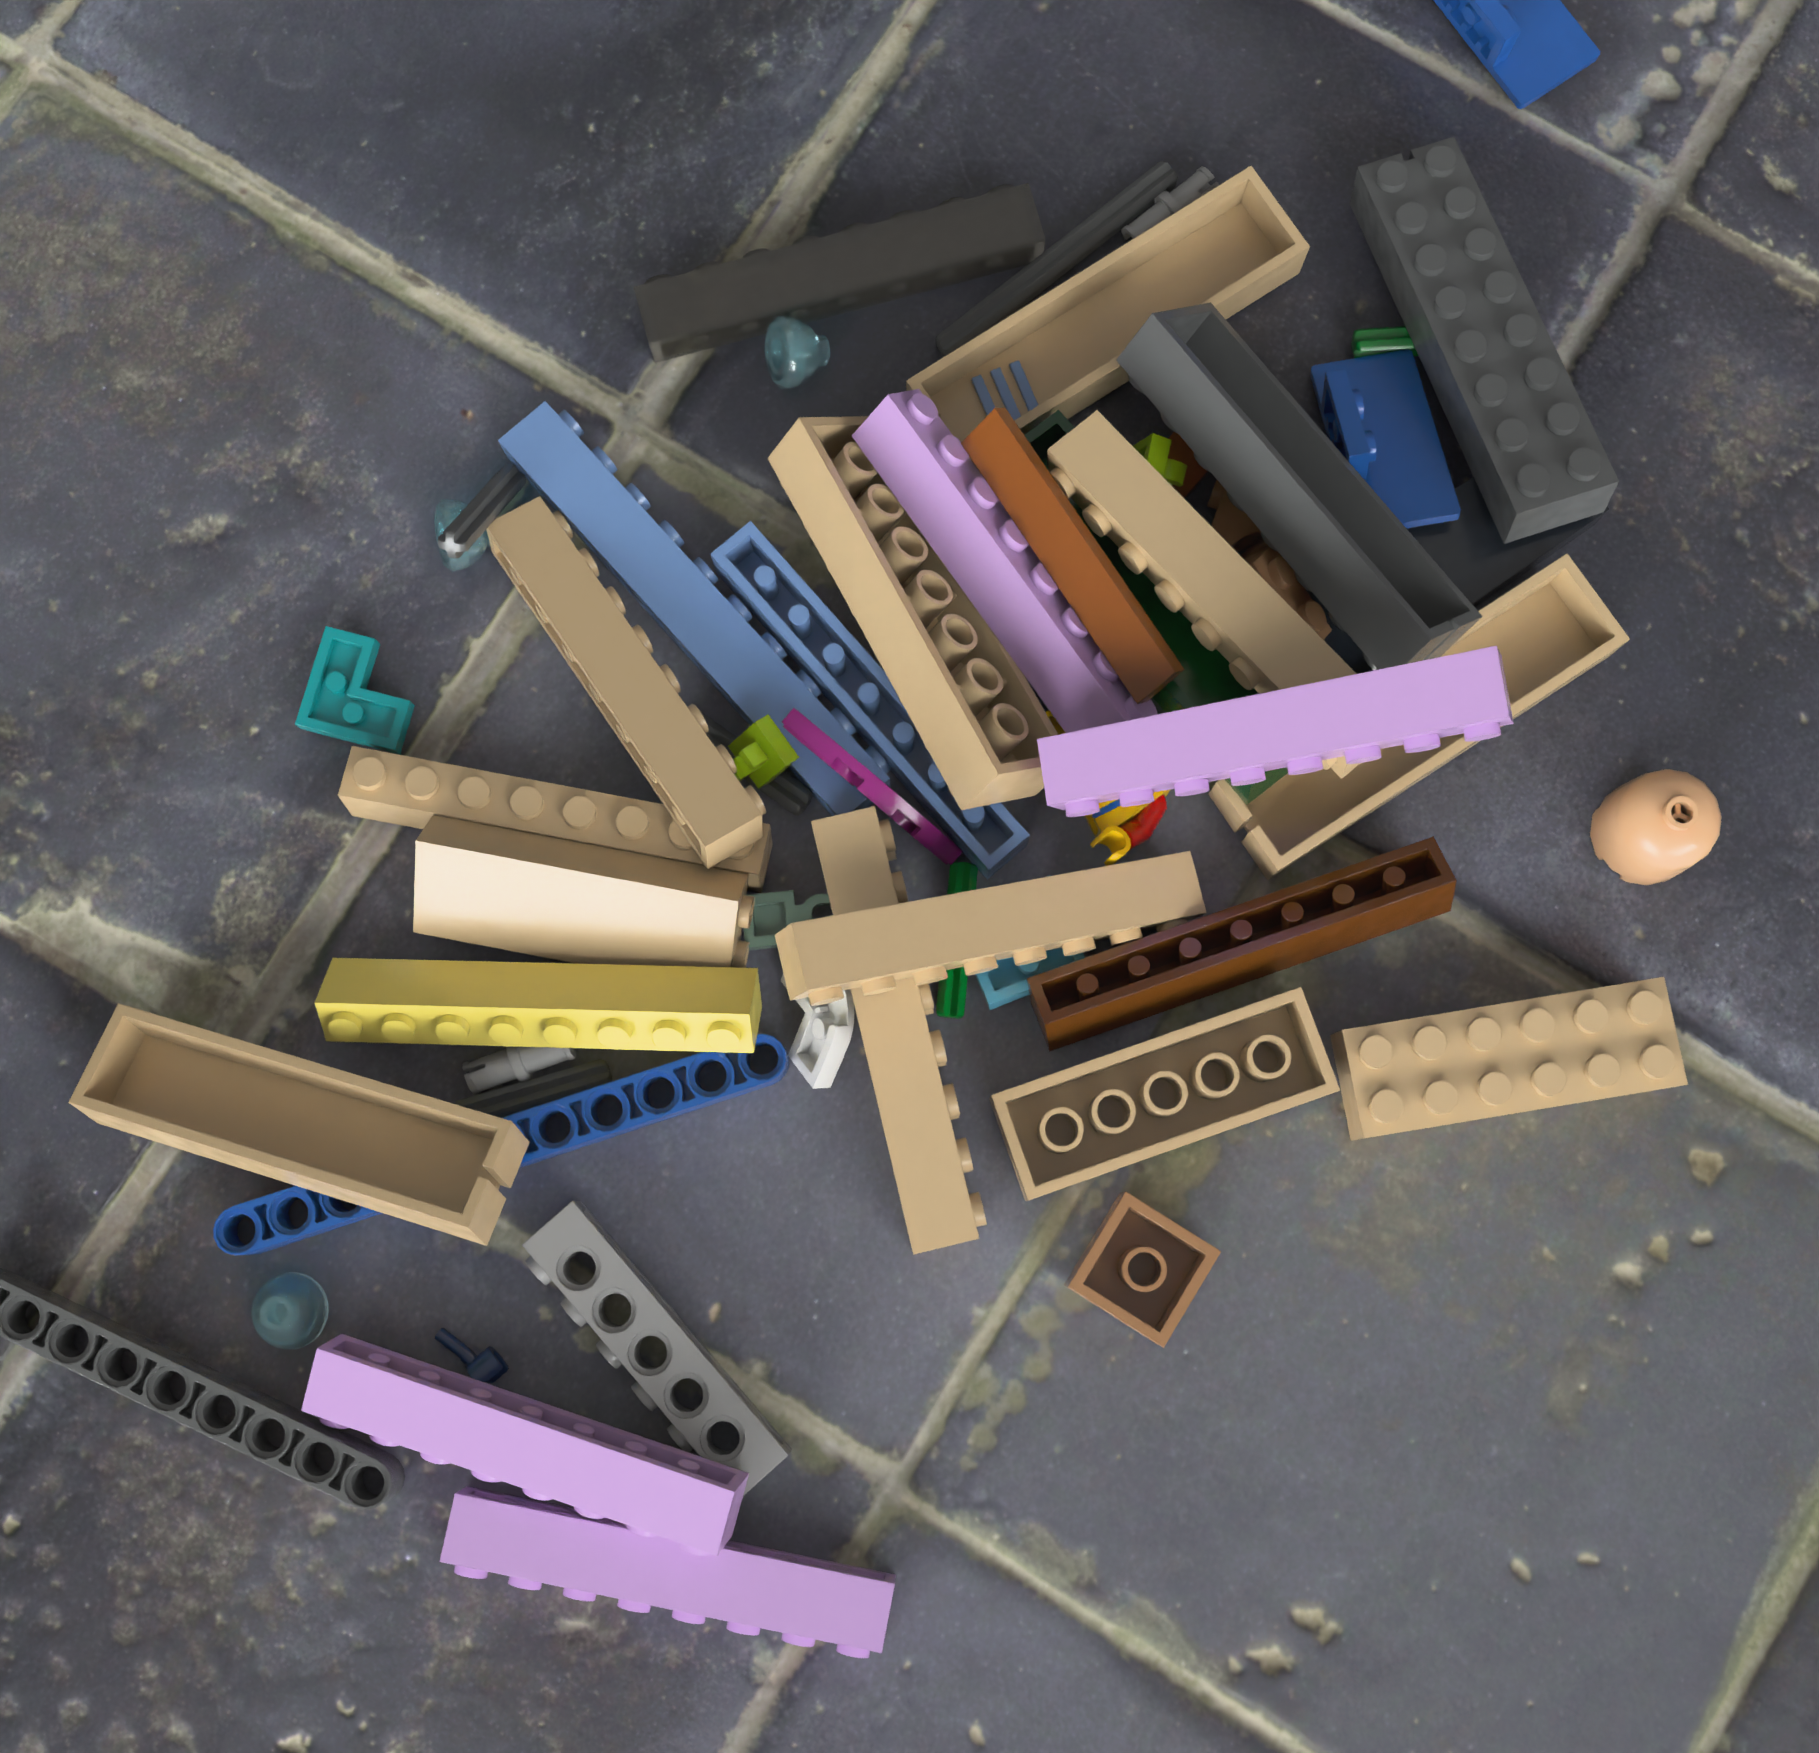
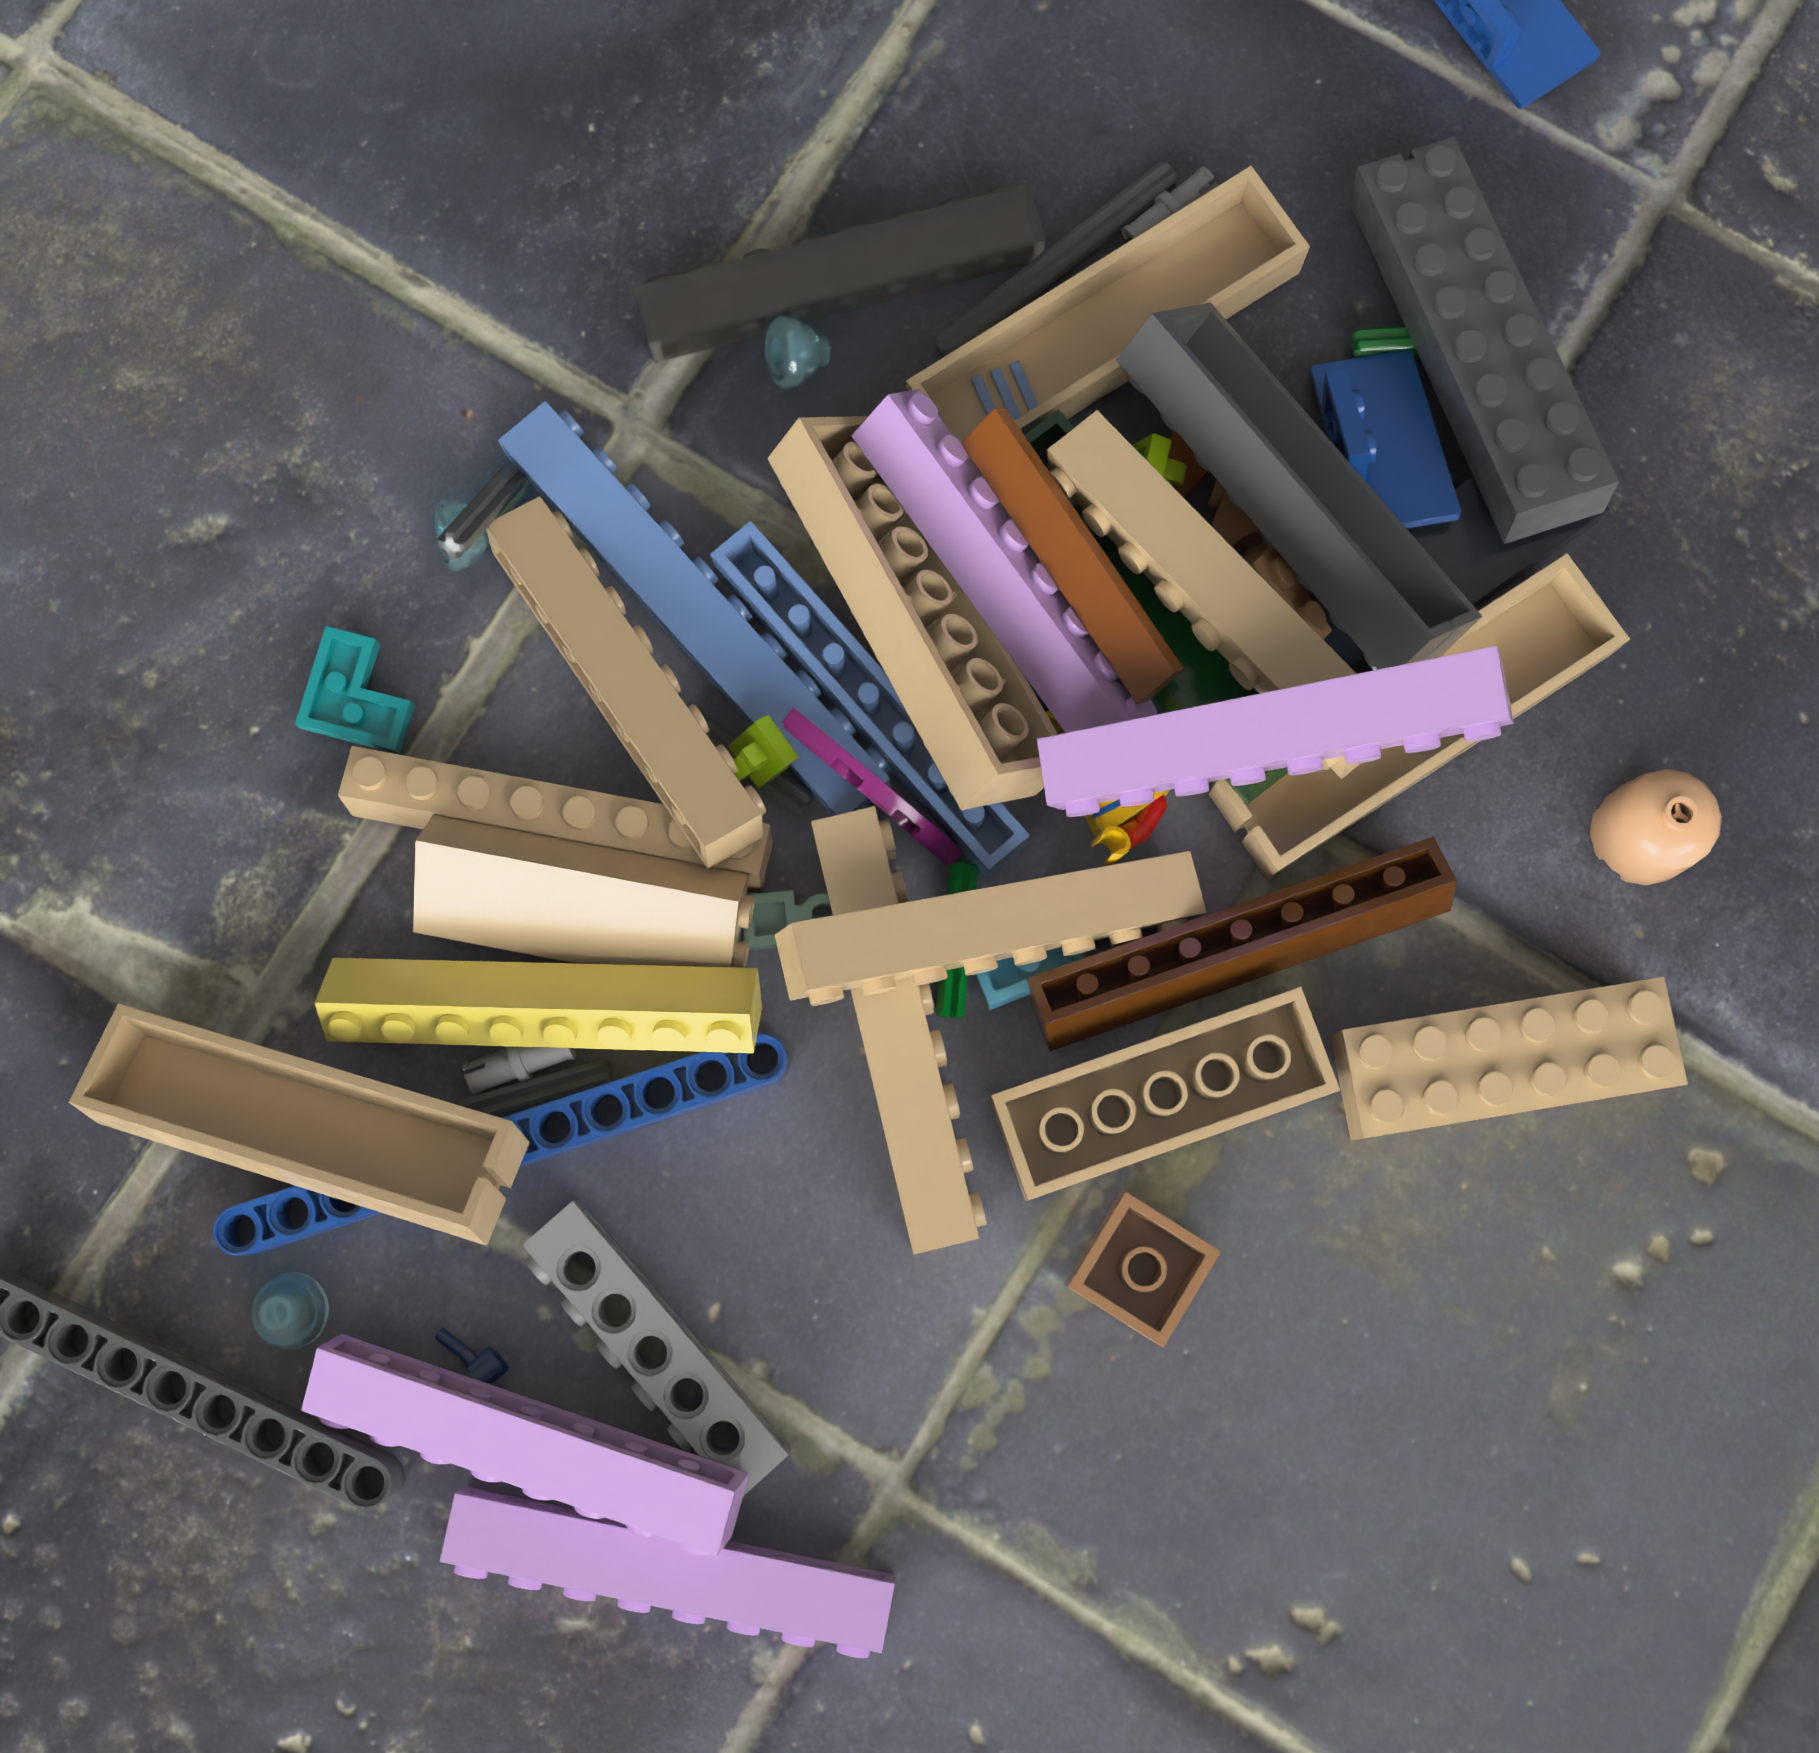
white plate [780,973,854,1089] -> none

